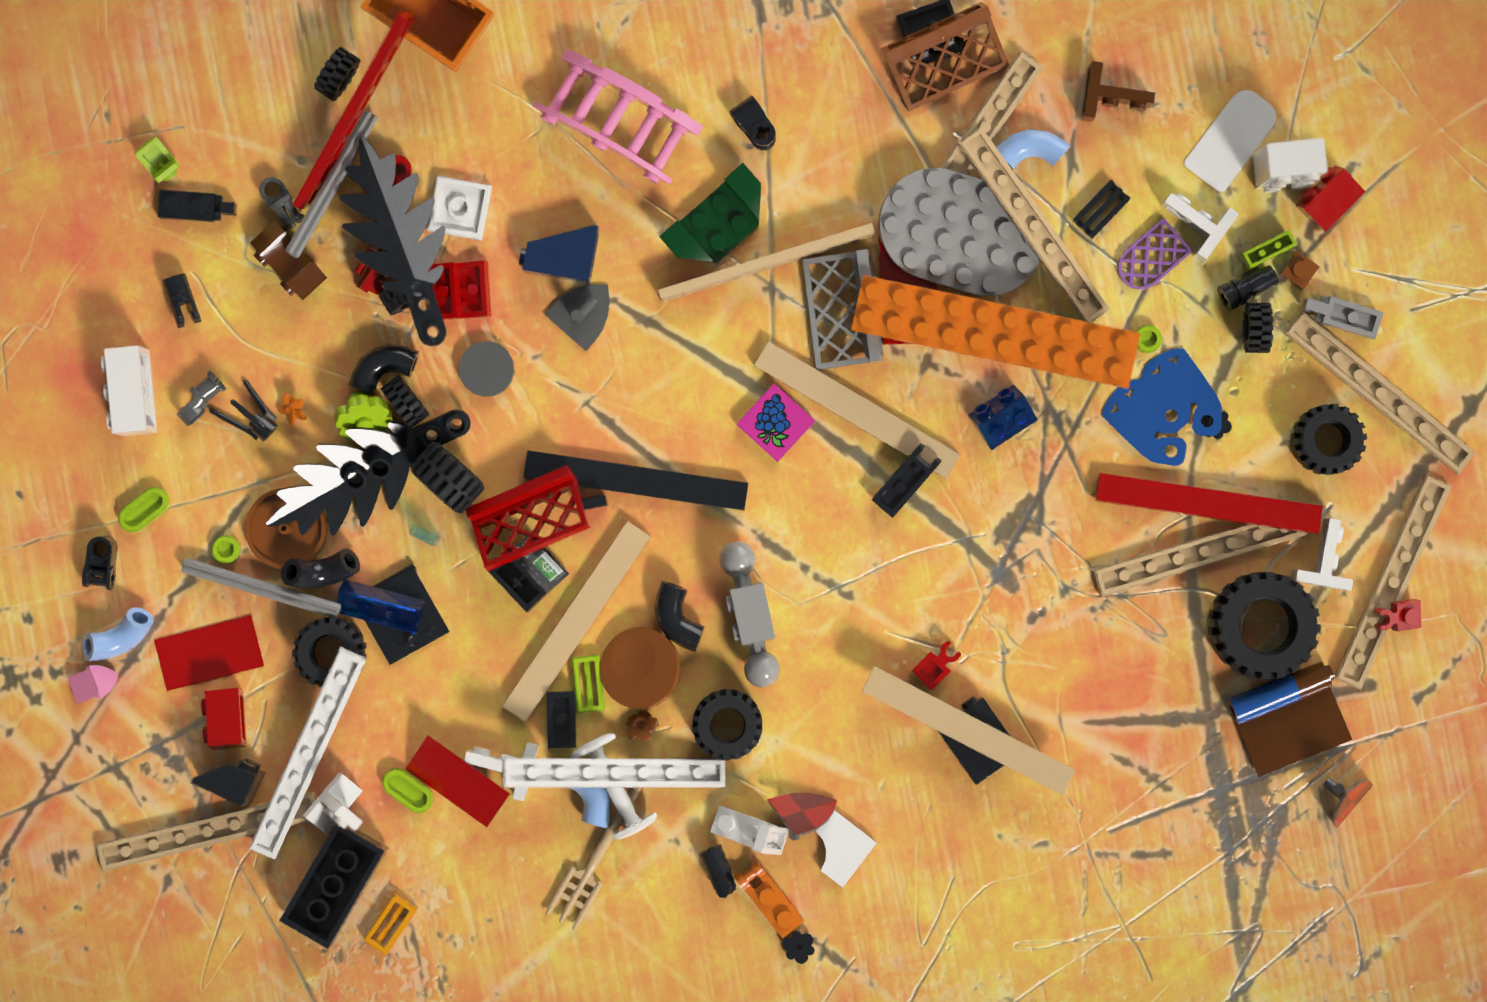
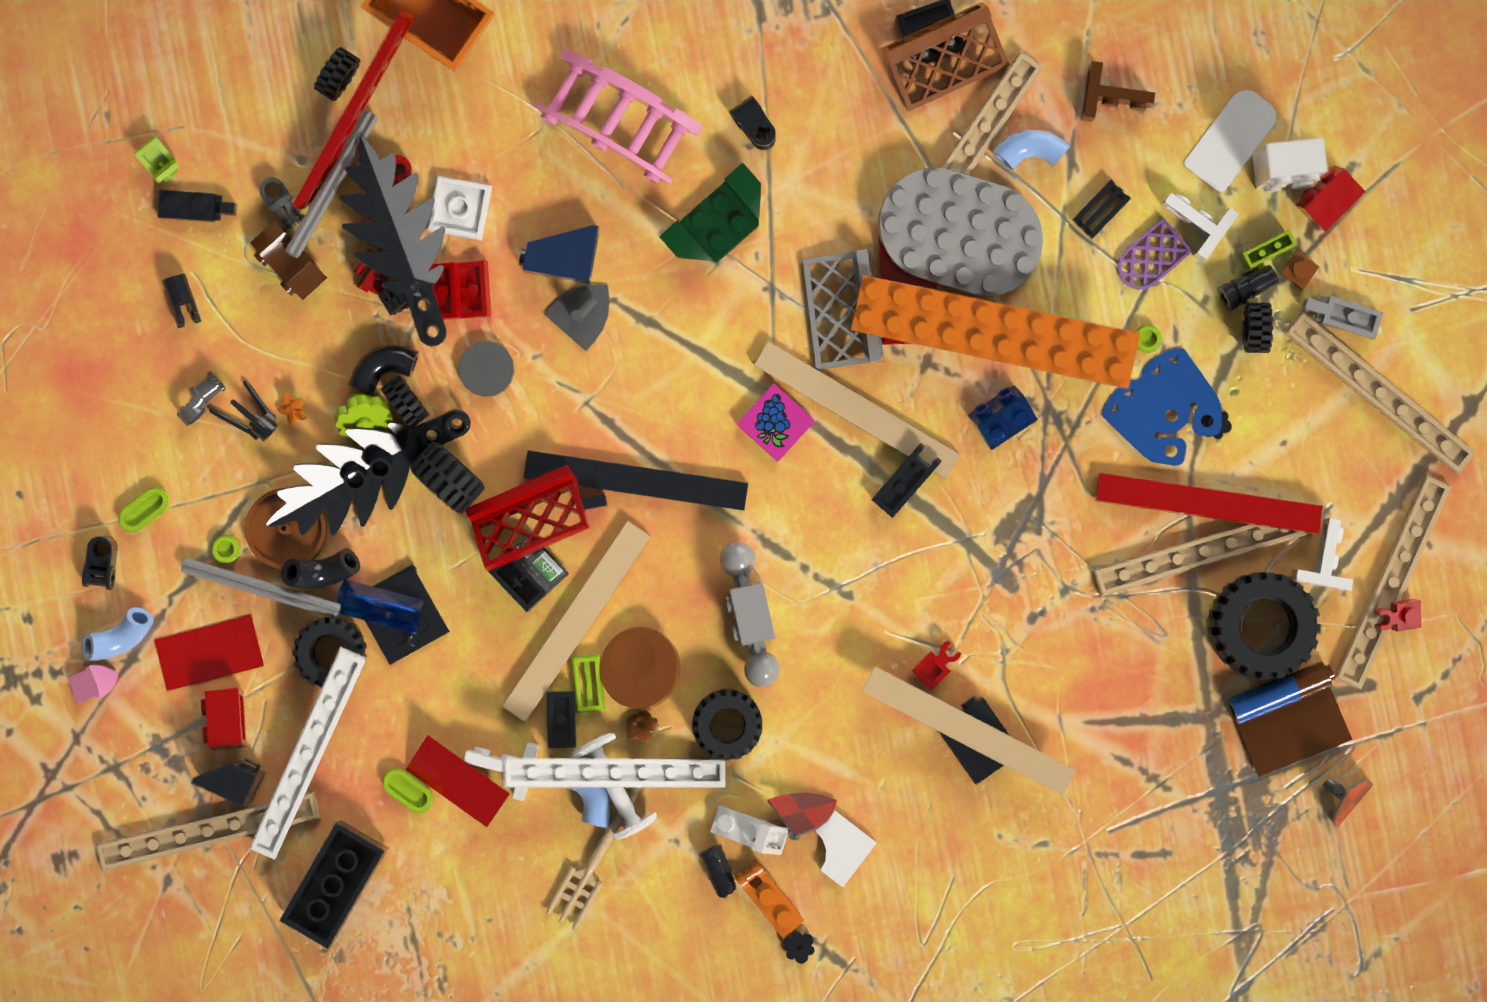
white brick [101,346,157,436] -> none
white bracket [303,772,363,834] -> none
light orange tile [363,893,418,956] -> none
clear light blue tile [409,524,441,546] -> none
black cylinder [654,581,705,652] -> none
tan tile [658,223,875,303] -> none
tan tile [957,126,1110,323] -> none
black tyre [1291,404,1367,475] -> none

